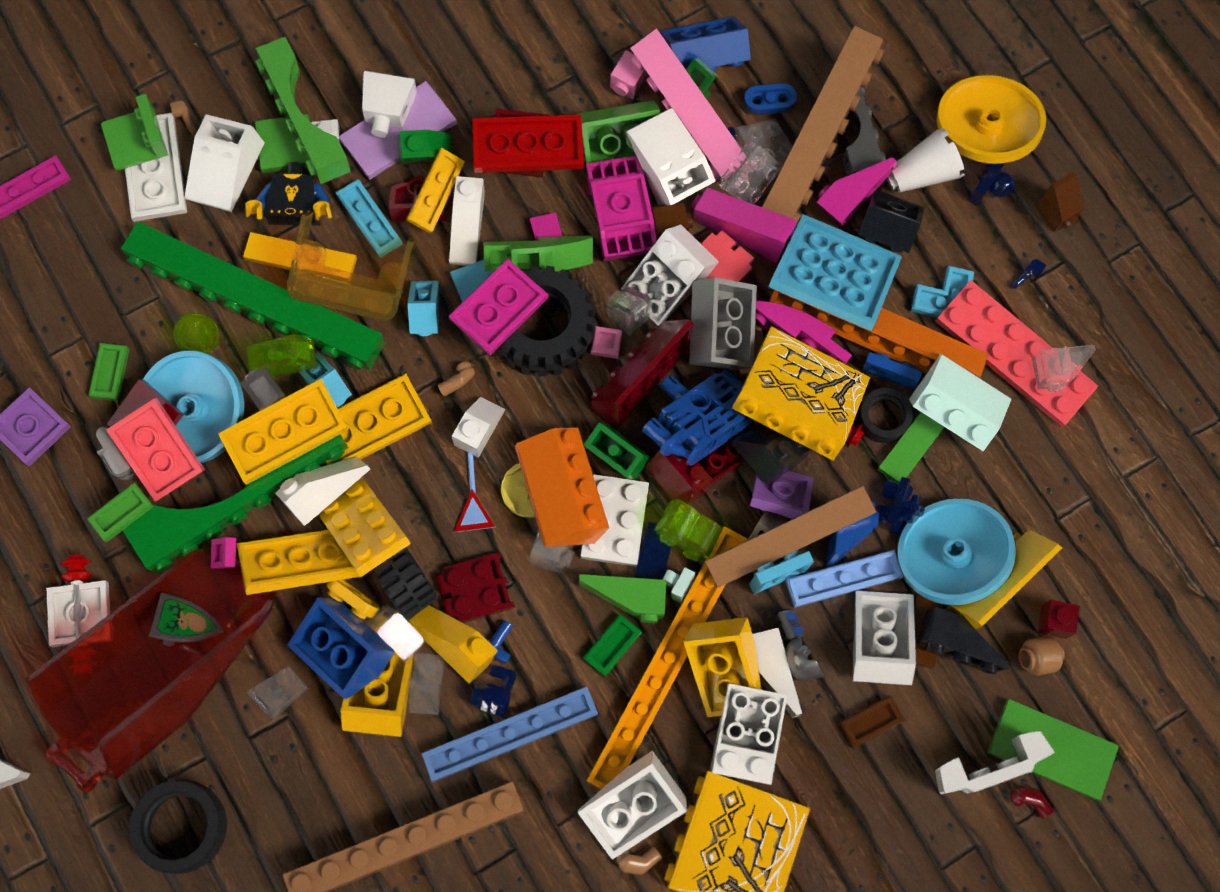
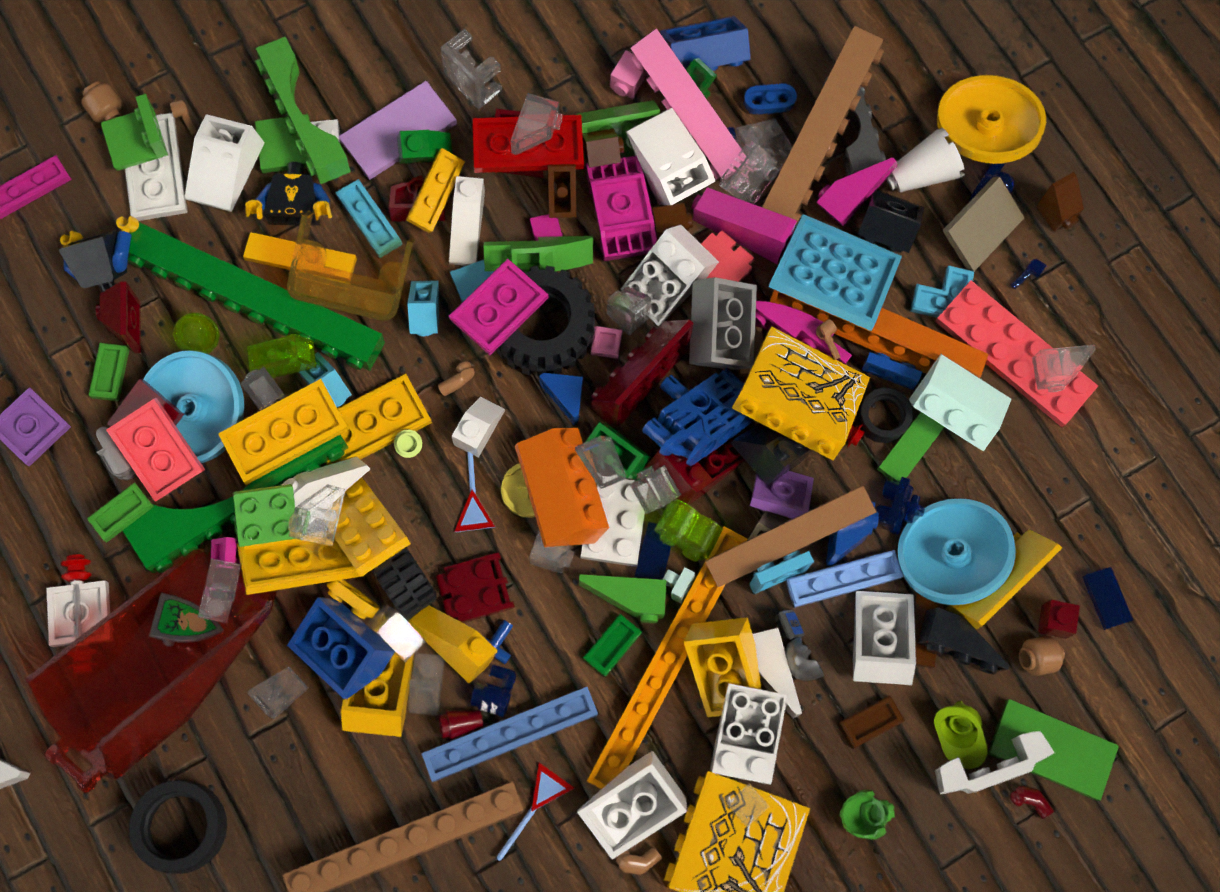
white torso [362,71,417,138] -> none
none -> black torso [59,216,139,293]
none -> medium nougat head [81,82,123,122]
none -> dark red slope [96,281,141,354]
none -> clear slope [198,558,241,623]
none -> bright green bracket [233,484,298,547]
none -> clear slope [288,485,345,546]
none -> yellowish green plate [394,430,422,458]
none -> dark red cone [438,710,483,740]
none -> clear panel [440,29,502,109]
none -> piece [497,763,575,861]
none -> clear slope [511,93,563,155]
none -> blue slope [539,373,583,426]
none -> reddish brown slope [548,164,576,218]
none -> clear slope [575,436,627,489]
none -> reddish brown brick [582,128,624,168]
none -> clear brick [629,465,681,514]
none -> clear tile [726,783,770,827]
none -> medium nougat hand [816,319,841,360]
none -> bright green hair [840,789,895,839]
none -> lime piece [934,701,988,769]
none -> dark tan tile [942,177,1025,271]
none -> clear blue tile [1082,567,1133,630]

